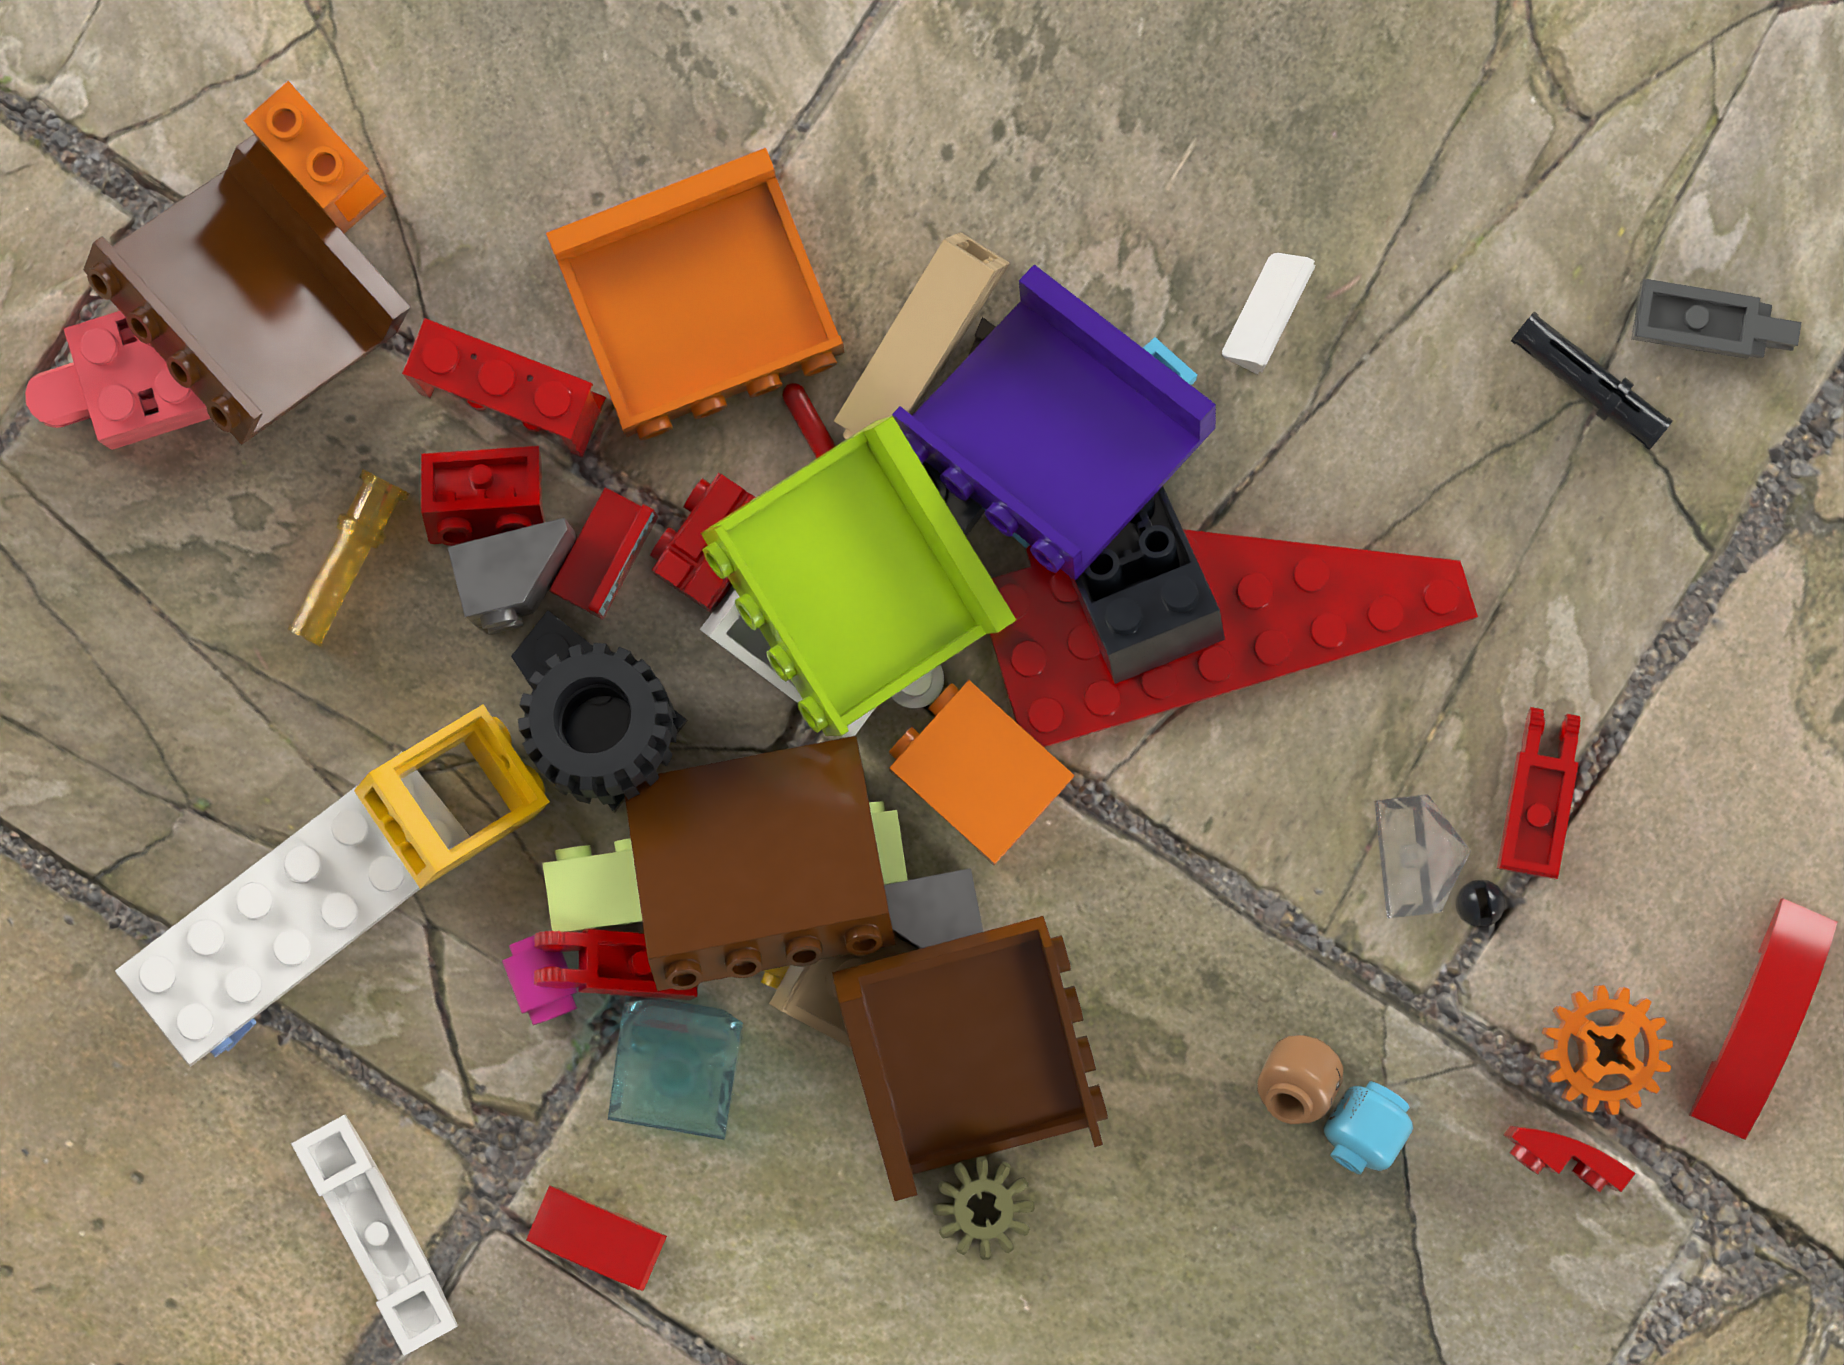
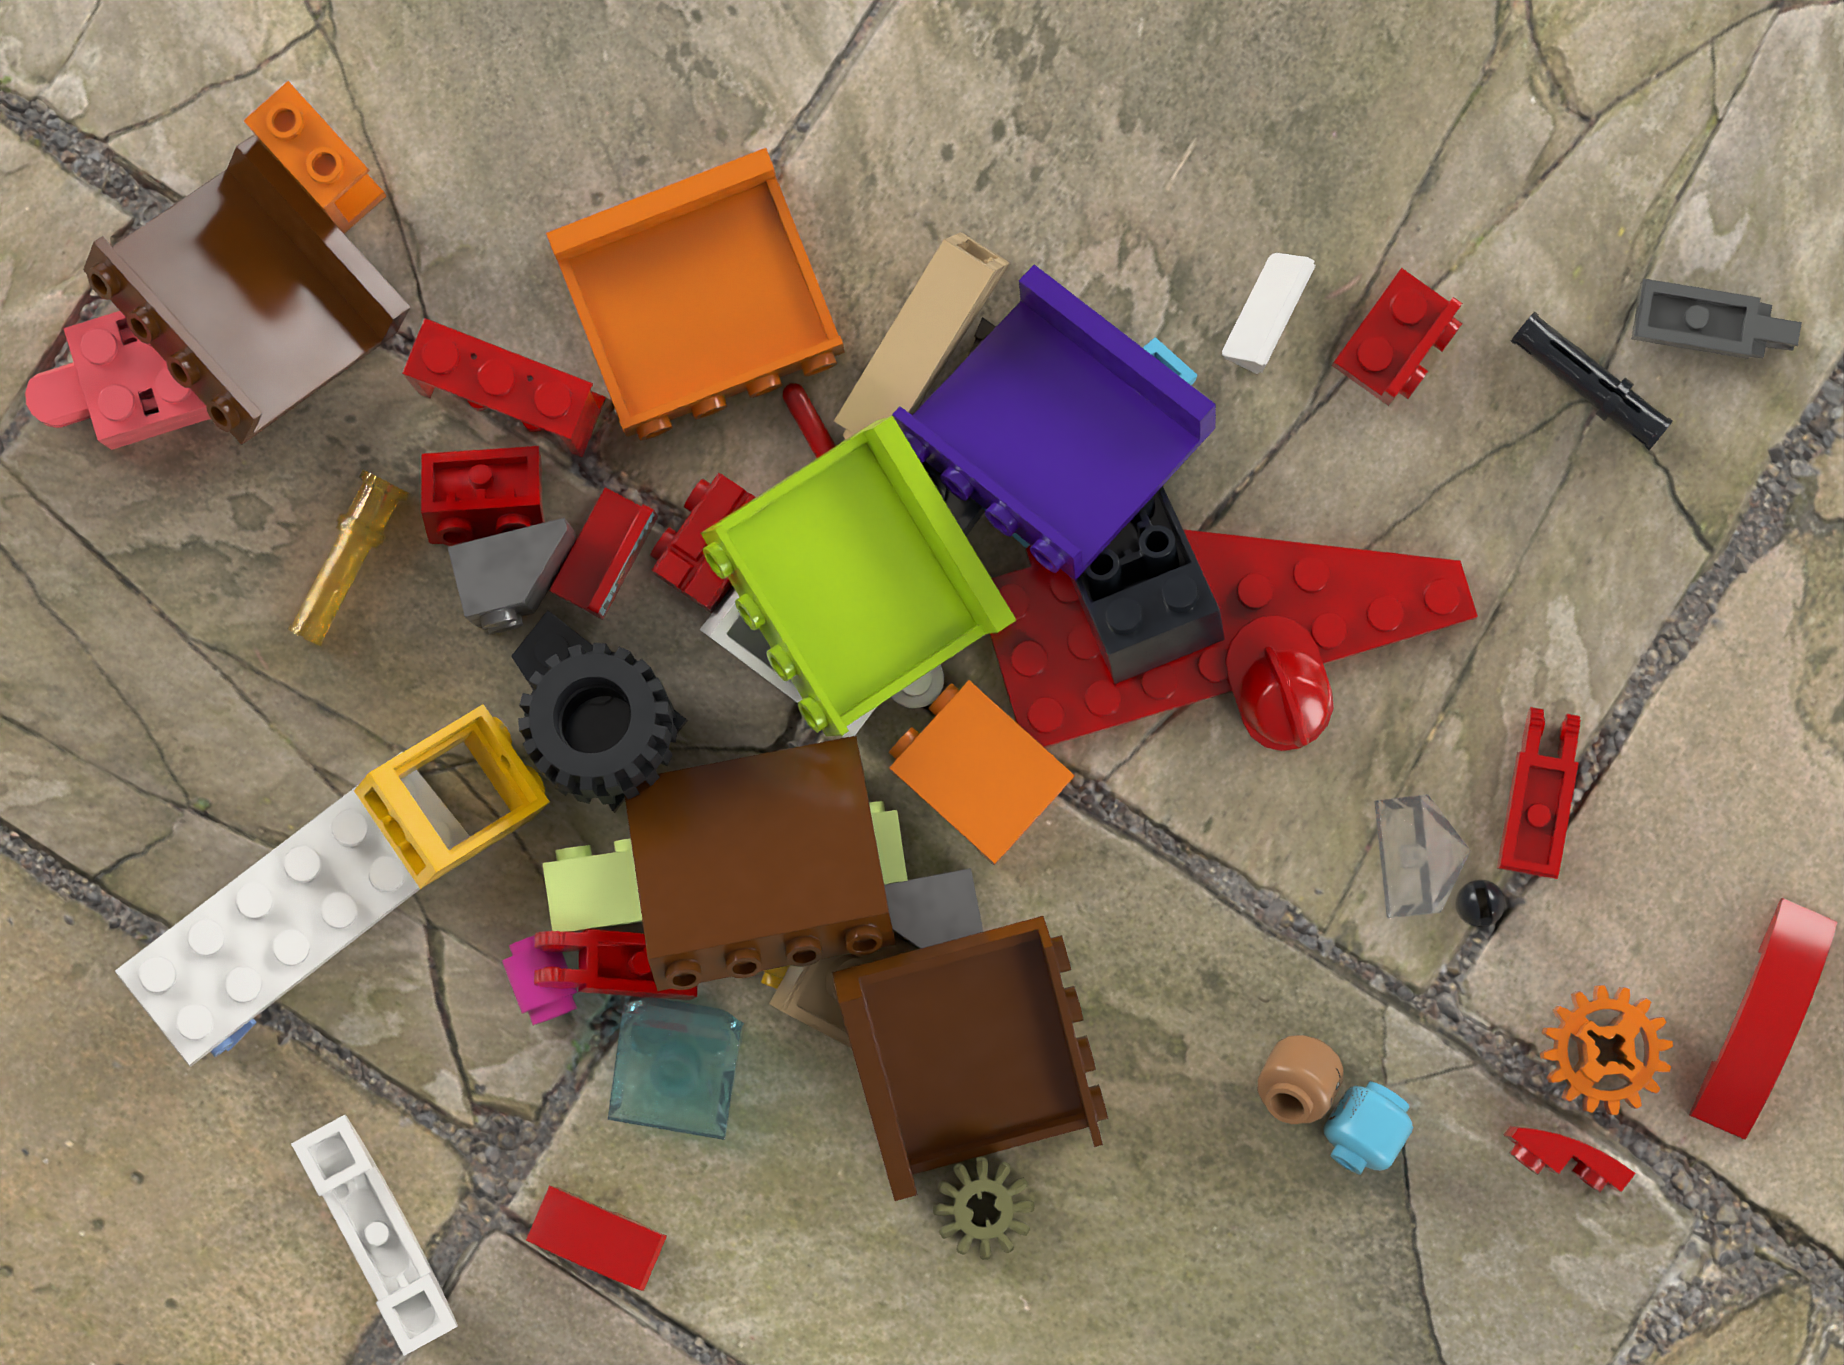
none -> red piece [1226,615,1334,751]
none -> red bracket [1331,268,1463,406]

